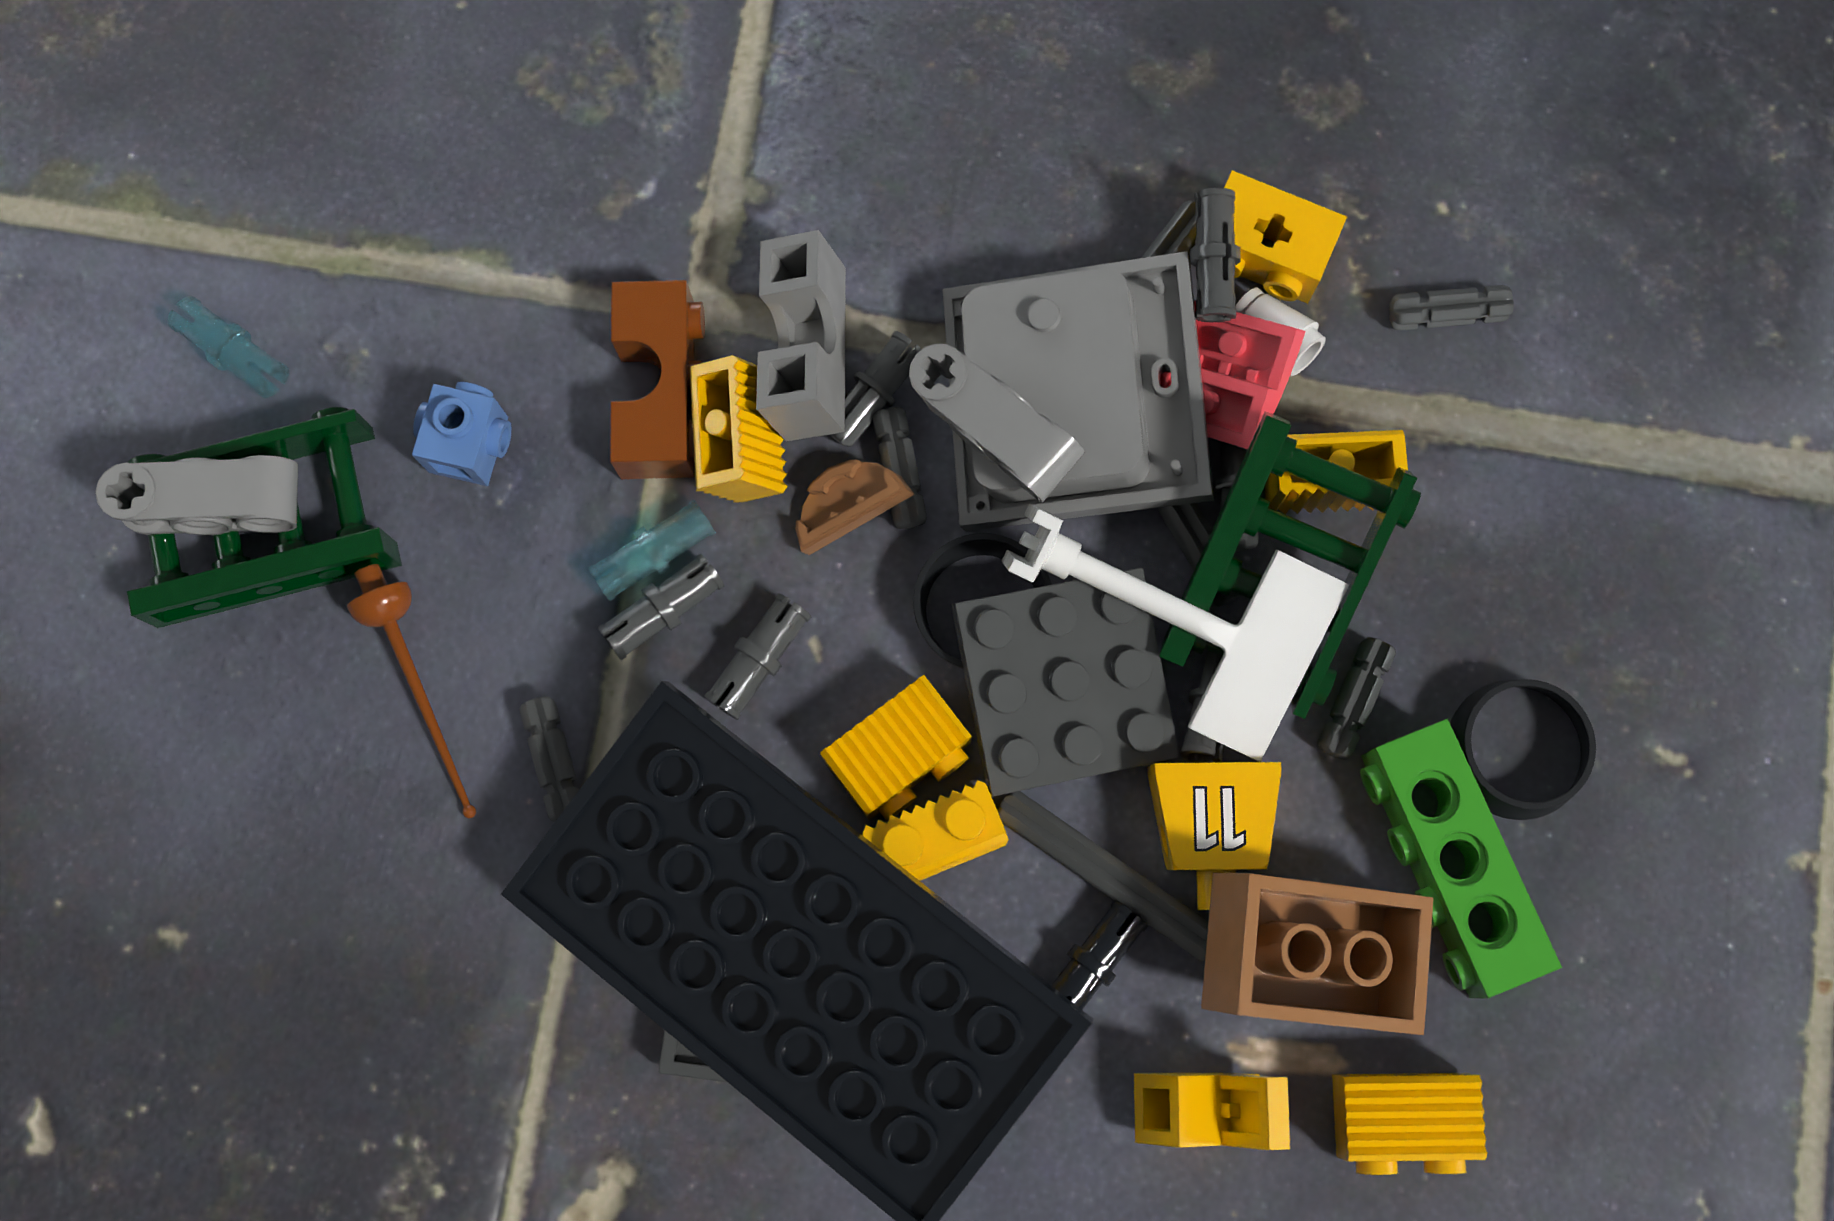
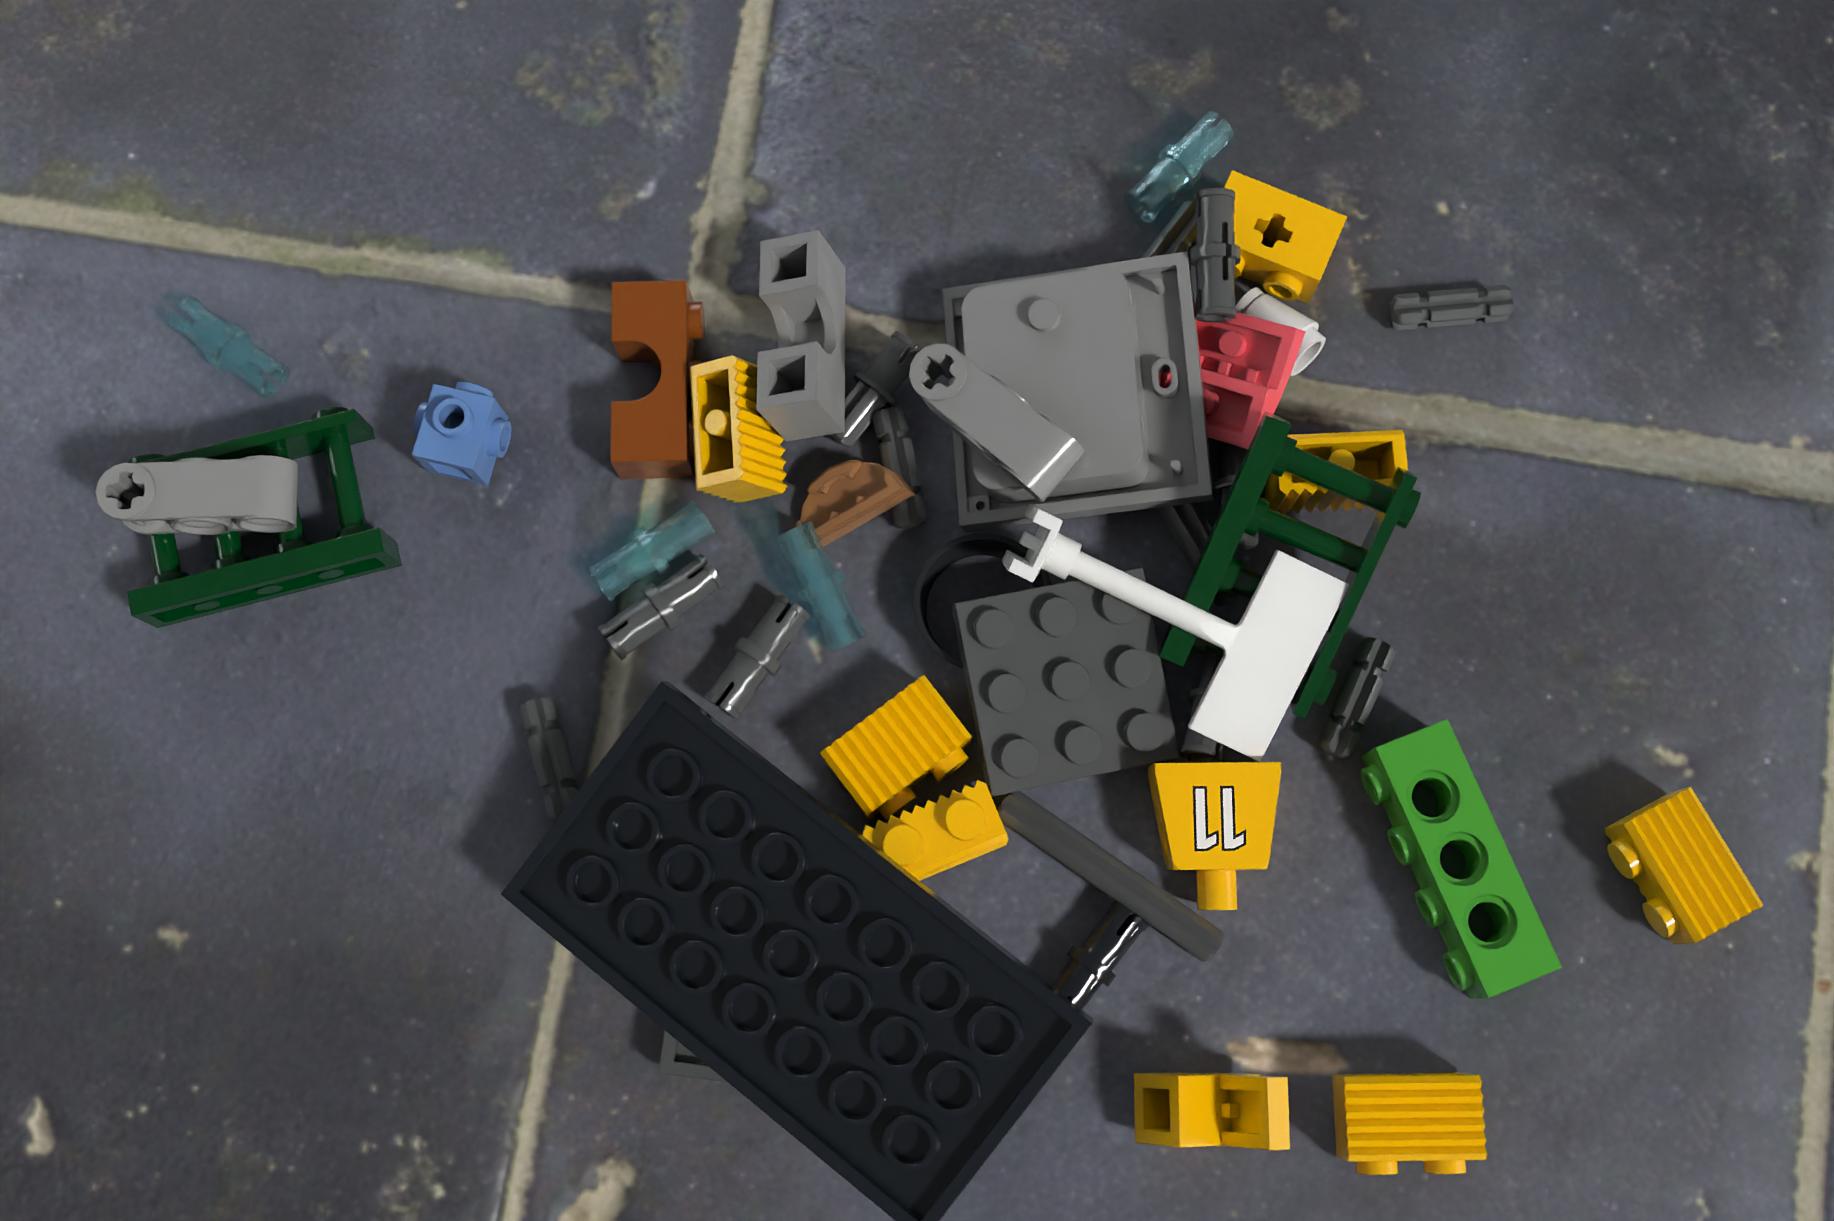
dark orange sword [347,564,476,818] -> none
medium nougat brick [1201,873,1433,1035] -> none
black tyre [1450,679,1596,820] -> none
none -> clear light blue pin [774,520,867,652]
none -> clear light blue pin [1124,111,1234,222]
none -> yellow brick [1604,787,1763,945]

